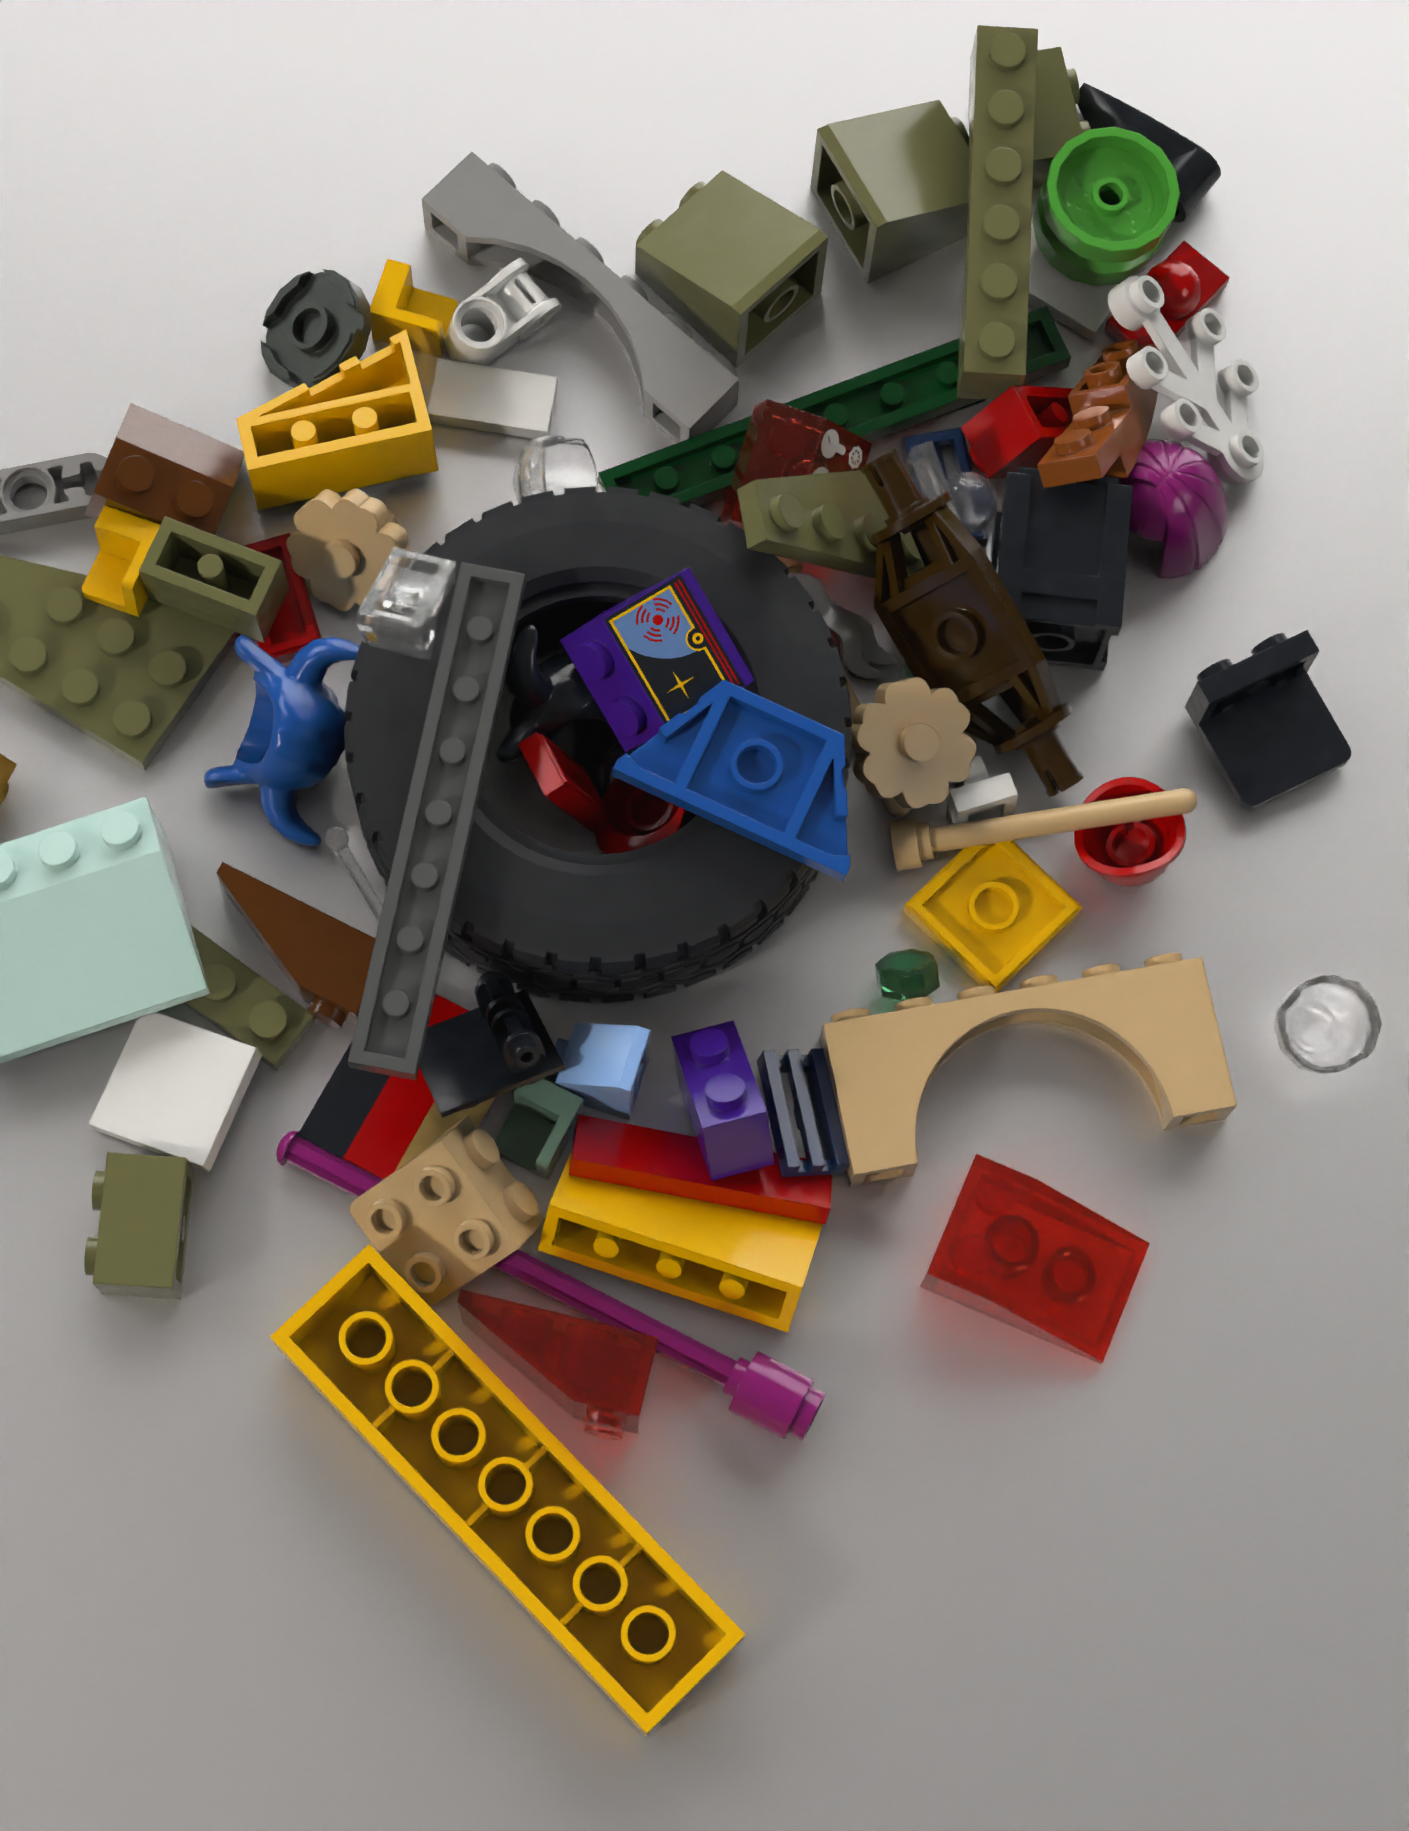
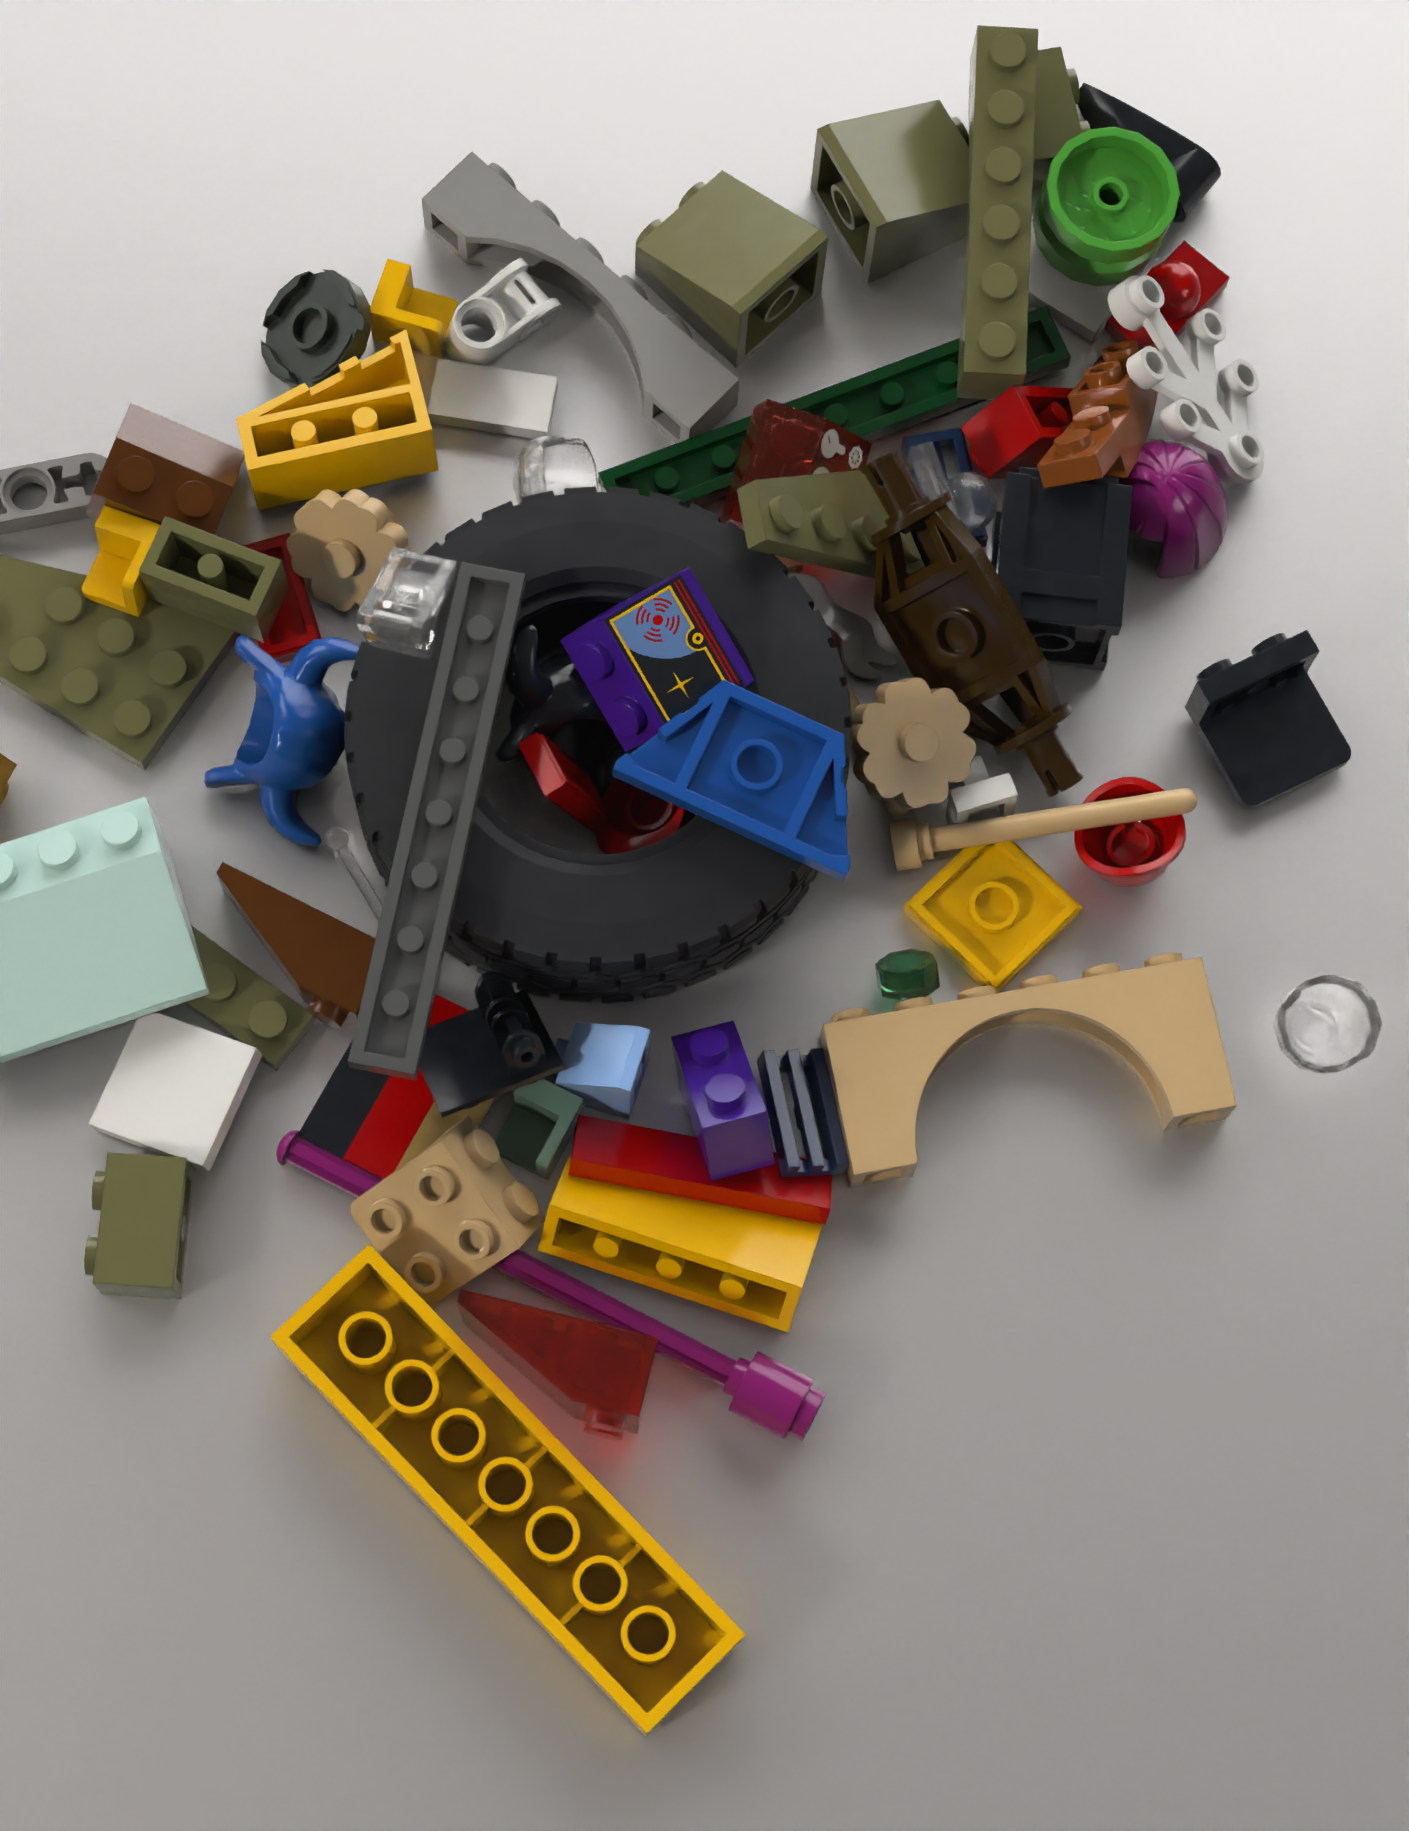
clear red slope [920,1154,1150,1364] -> none

